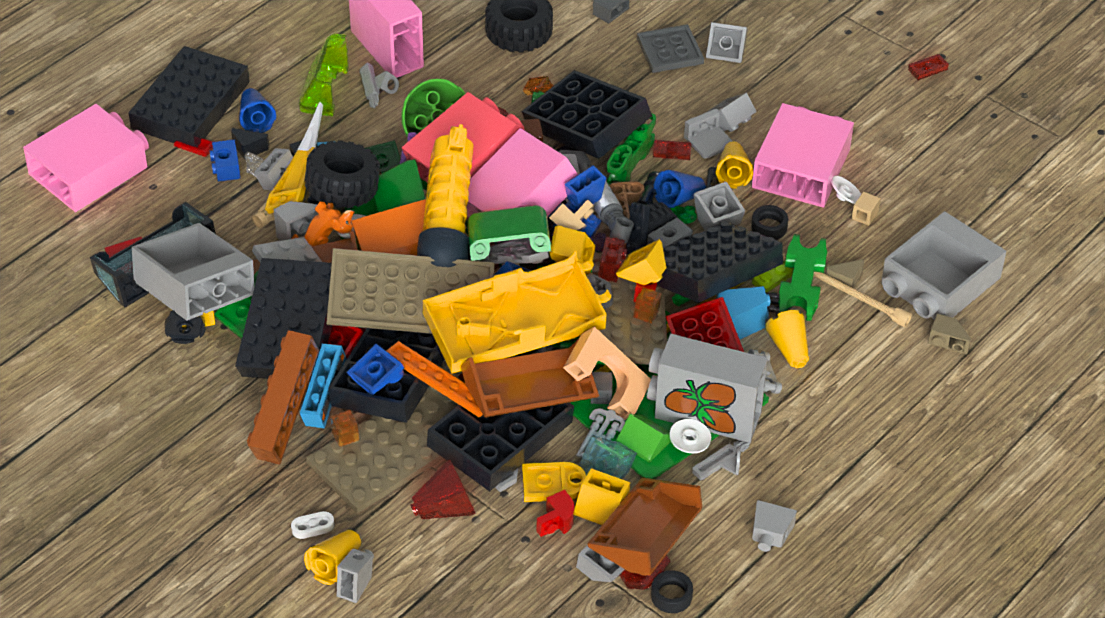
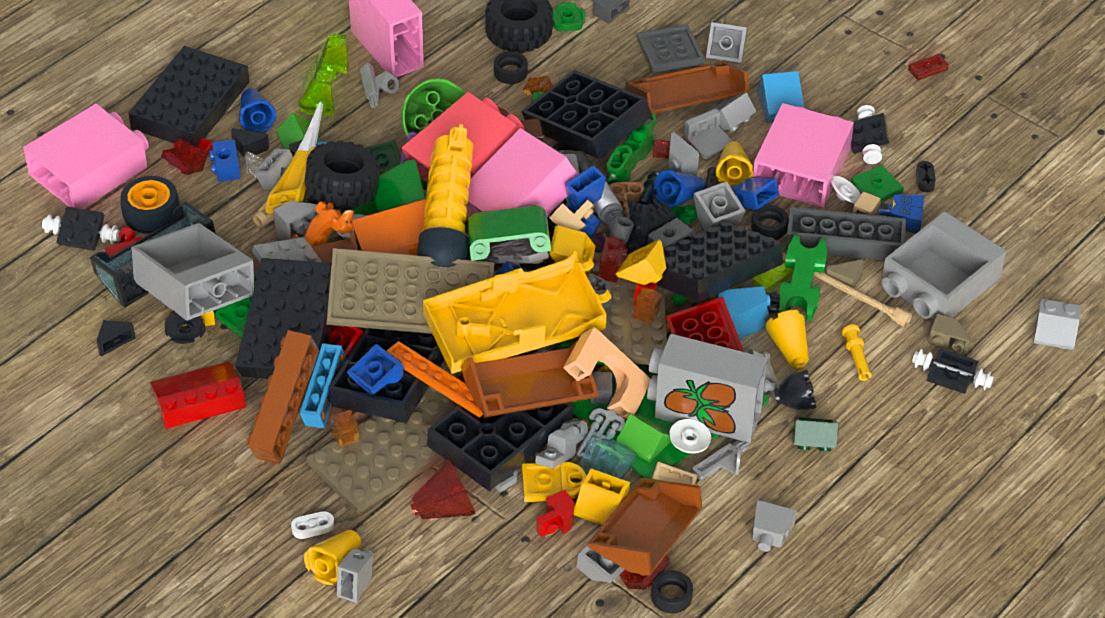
none -> black plate [42,206,120,251]
none -> black slope [97,320,136,357]
none -> red hinge [119,227,136,242]
none -> black wheel [120,176,180,234]
none -> red slope [150,362,246,429]
none -> clear red bracket [161,138,207,175]
none -> bright green slope [276,113,321,150]
none -> black tyre [494,51,528,84]
none -> light grey plate [535,418,590,469]
none -> green plate [553,2,585,31]
none -> dark orange slope [626,61,749,115]
none -> tan plate [652,462,698,485]
none -> light grey slope [668,132,699,176]
none -> blue torso [731,178,779,210]
none -> dark azure slope [757,71,804,123]
none -> black piece [774,368,817,410]
none -> dark grey brick [786,207,906,261]
none -> slope [793,417,838,451]
none -> yellow pin [842,324,872,381]
none -> black plate [851,105,889,164]
none -> green plate [851,165,904,202]
none -> blue torso [879,195,925,234]
none -> black plate [912,348,994,394]
none -> black beam [916,161,936,192]
none -> slope [1034,298,1081,350]

